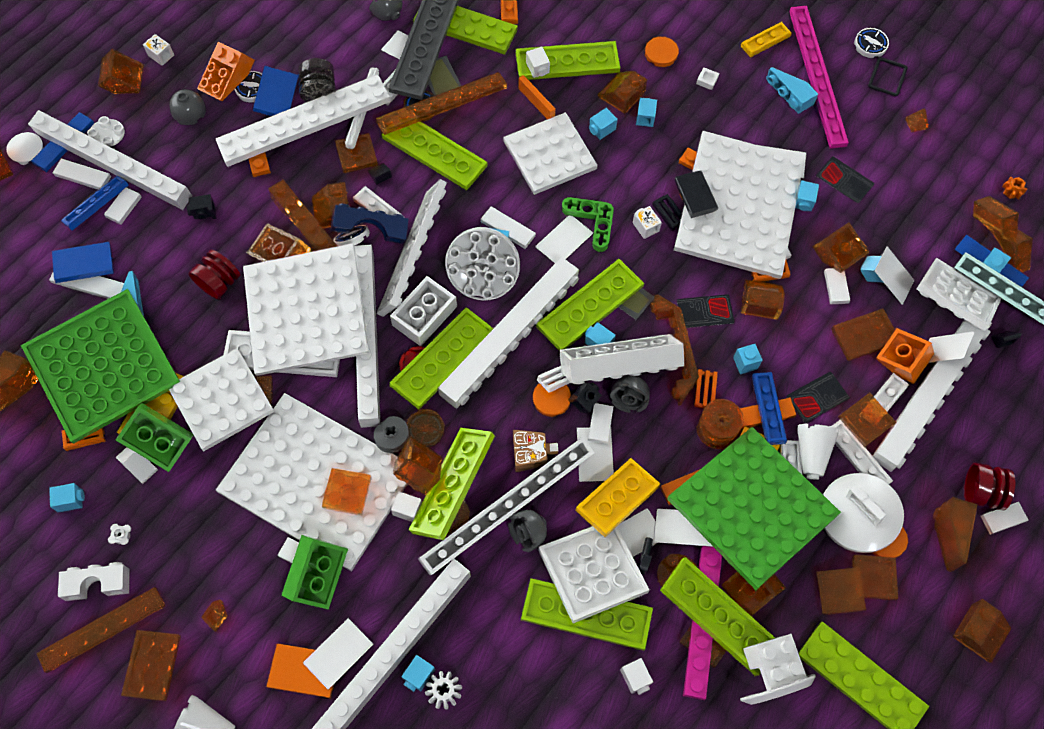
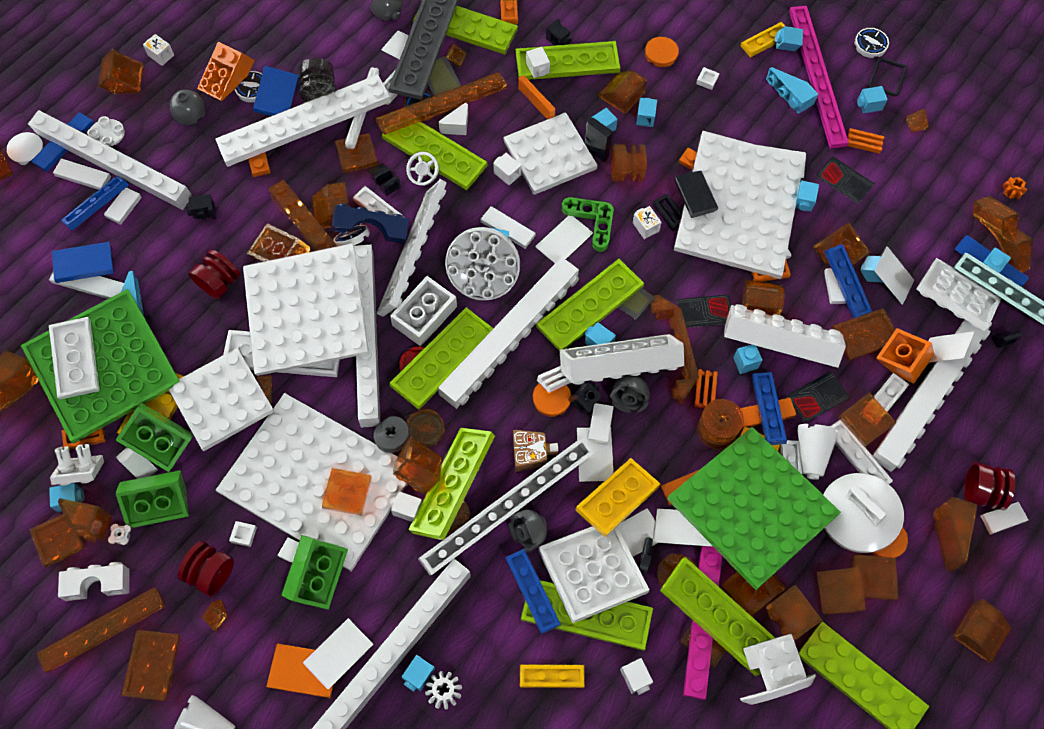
none -> clear orange plate [30,511,85,567]
none -> white tile [49,317,100,400]
none -> white plate [50,444,104,486]
none -> clear orange slope [58,498,113,542]
none -> bright green slope [116,470,189,528]
none -> dark red wheel [177,541,234,597]
none -> white plate [229,521,257,547]
none -> black slope [379,176,401,196]
none -> white wheel [406,152,439,186]
none -> white slope [439,103,468,135]
none -> clear orange slope [446,43,467,67]
none -> white brick [494,153,521,185]
none -> blue tile [505,549,561,635]
none -> yellow tile [520,665,584,688]
none -> black brick [546,19,572,46]
none -> black piece [584,117,613,162]
none -> clear orange wheel [611,144,647,182]
none -> white brick [724,304,846,367]
none -> clear orange slope [766,585,823,640]
none -> medium azure brick [775,26,803,51]
none -> blue tile [824,244,872,320]
none -> orange tile [847,128,884,154]
none -> medium azure brick [857,86,888,114]

